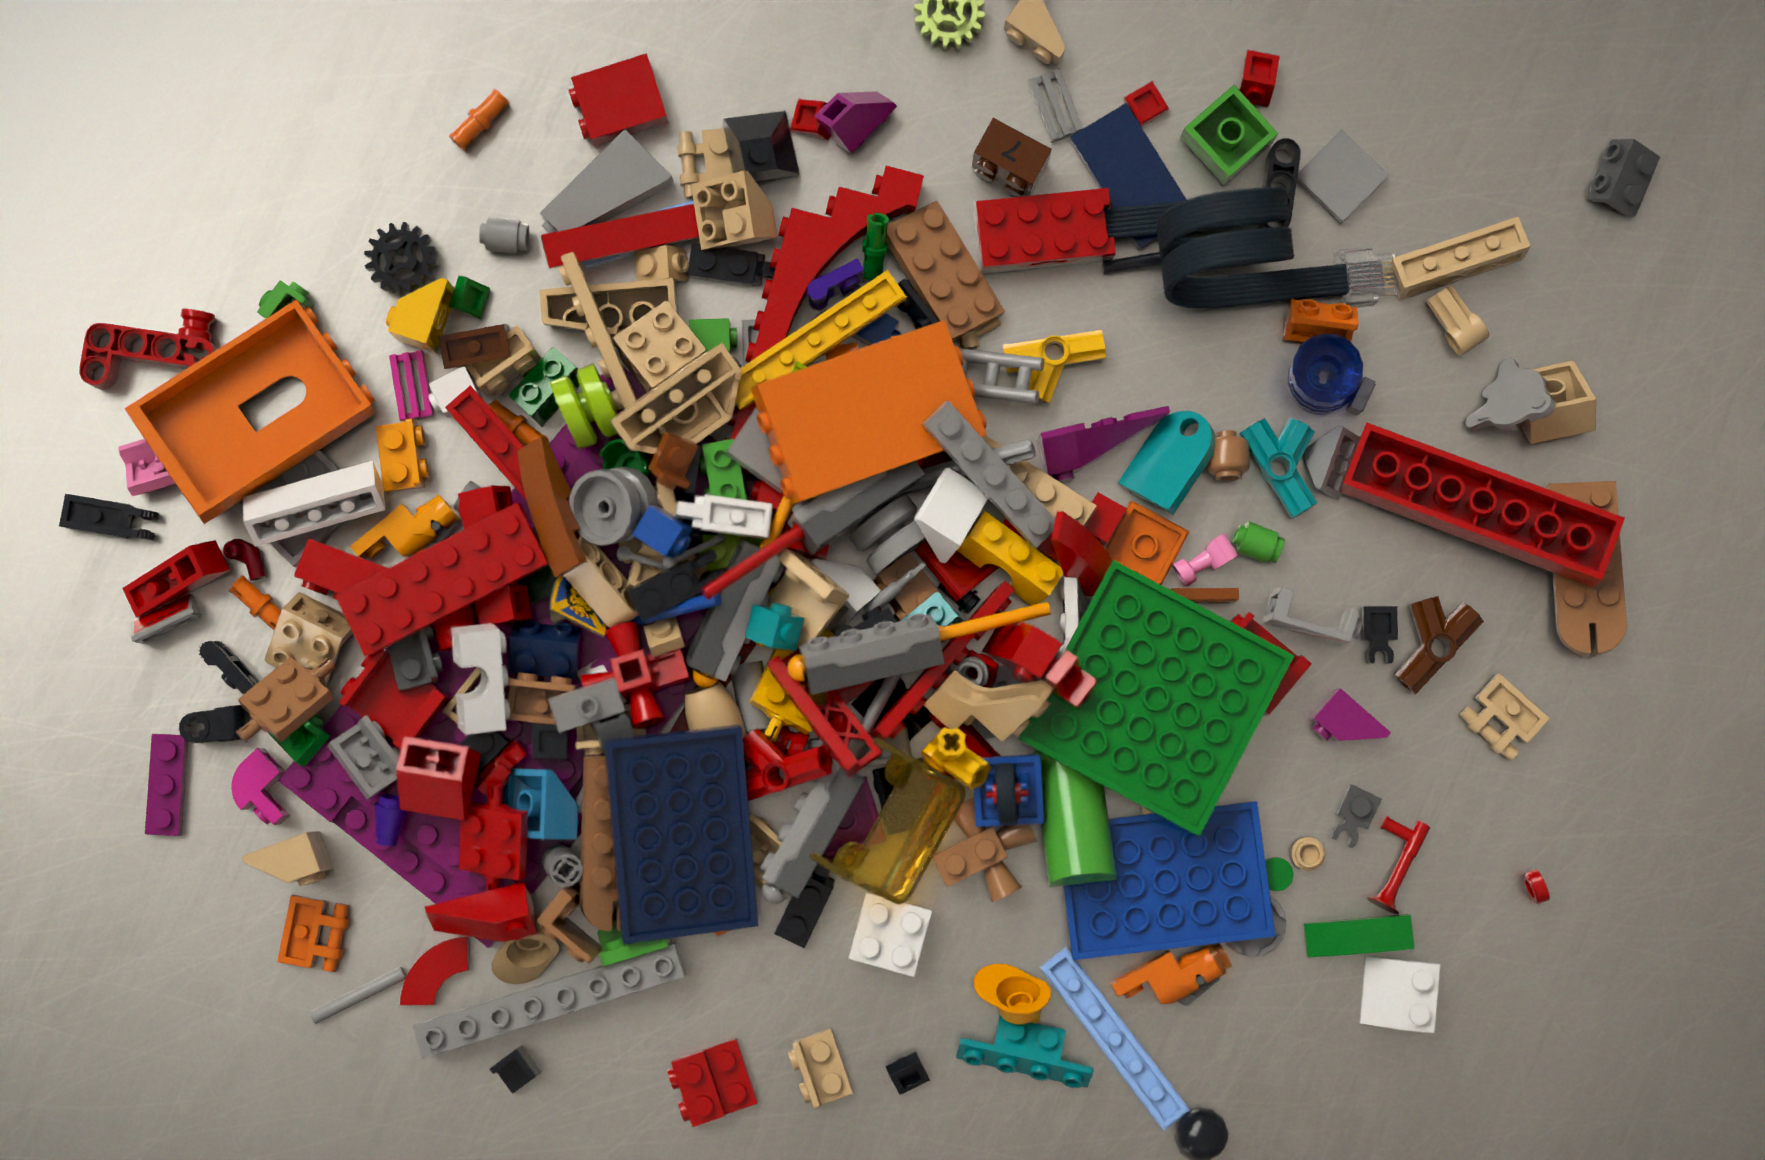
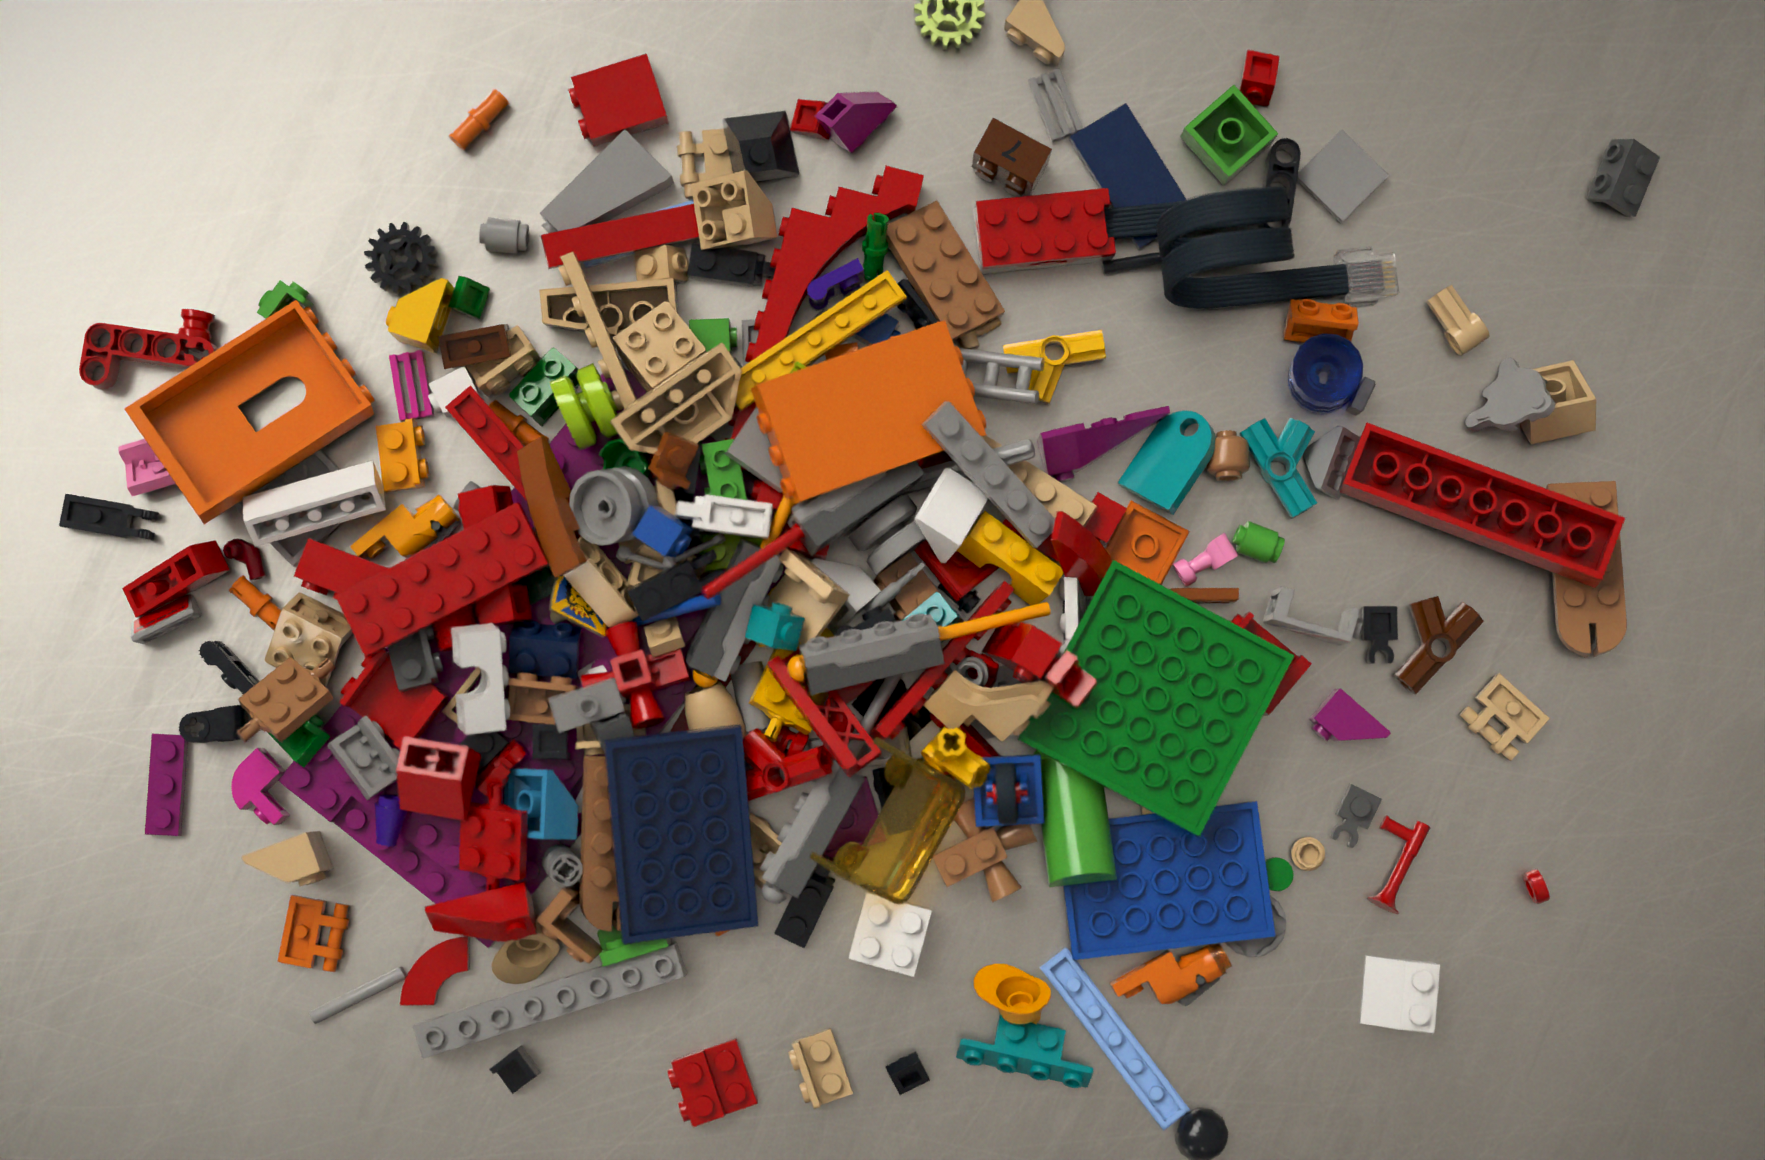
red tile [1123,81,1169,127] -> none
green slope [1303,914,1415,958] -> none
tan fence [1391,216,1531,301] -> none

